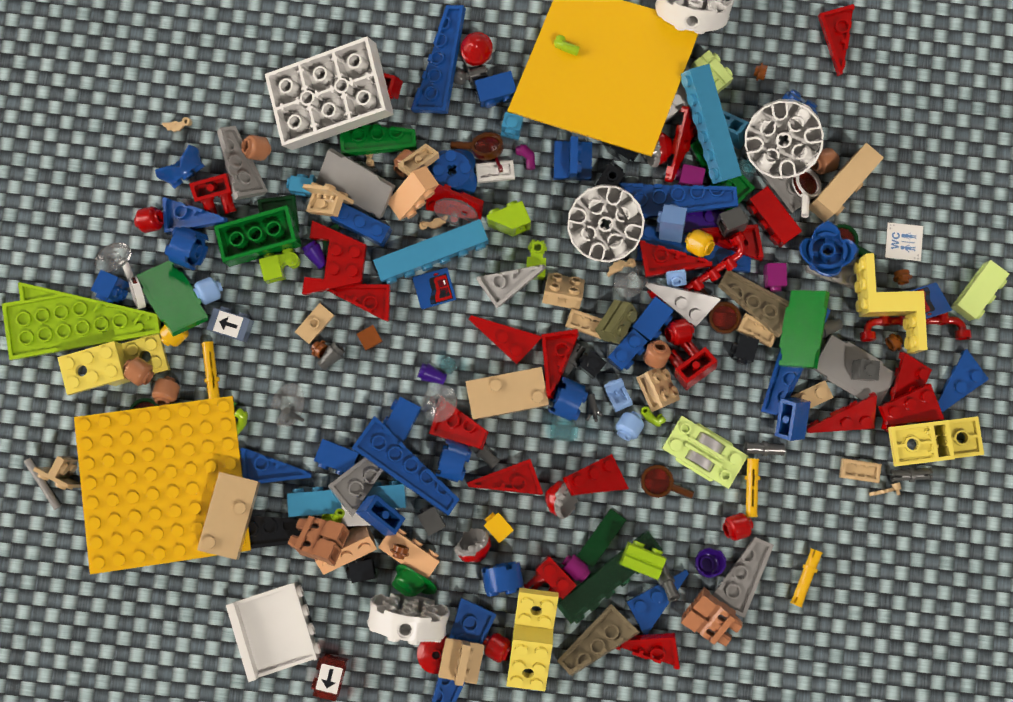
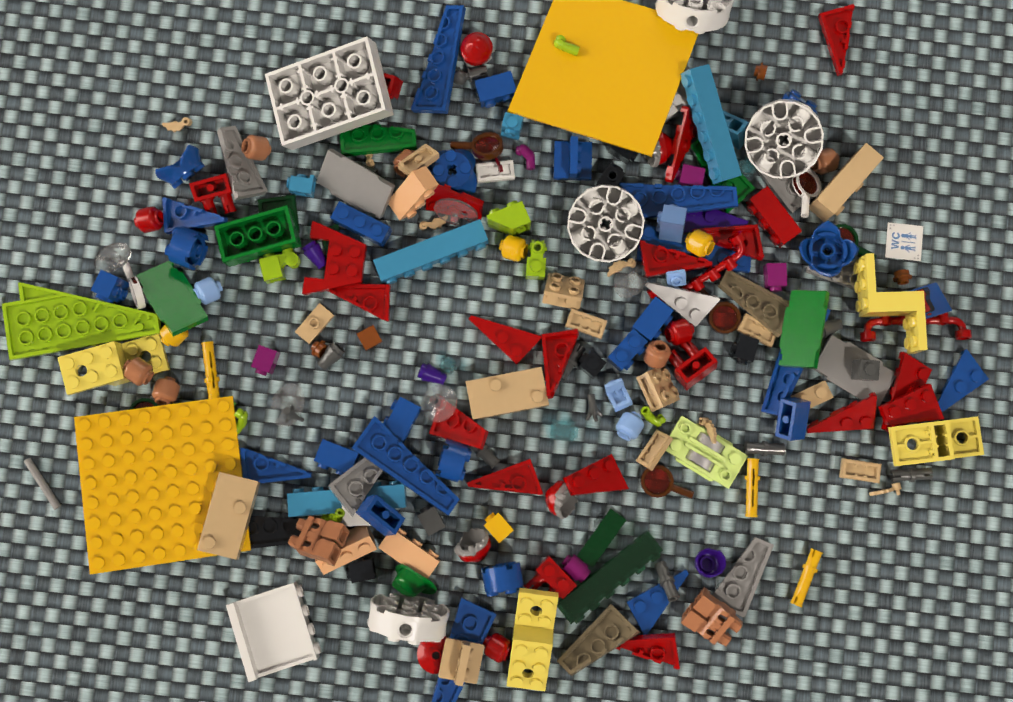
tan bracket [33,456,81,490] -> none
brick [206,306,254,343] -> none
tan bracket [302,182,354,217] -> none
brick [311,654,348,702] -> none
dark orange plate [390,544,409,560] -> none
sticker [412,268,456,309] -> none
light grey wing [476,264,546,308] -> none
blue brick [548,376,588,421] -> none
olive brick [595,300,638,344] -> none
lime brick [619,540,667,580] -> none
yellowish green brick [690,50,733,93] -> none
dark grey brick [716,206,749,238] -> none
red head [723,513,753,541] -> none
dark orange plate [885,333,903,352] -> none
yellowish green brick [951,260,1009,321] -> none
none -> magenta brick [251,345,280,376]
none -> yellow head [499,235,528,262]
none -> tan plate [636,429,673,471]
none -> tan piece [699,417,717,444]

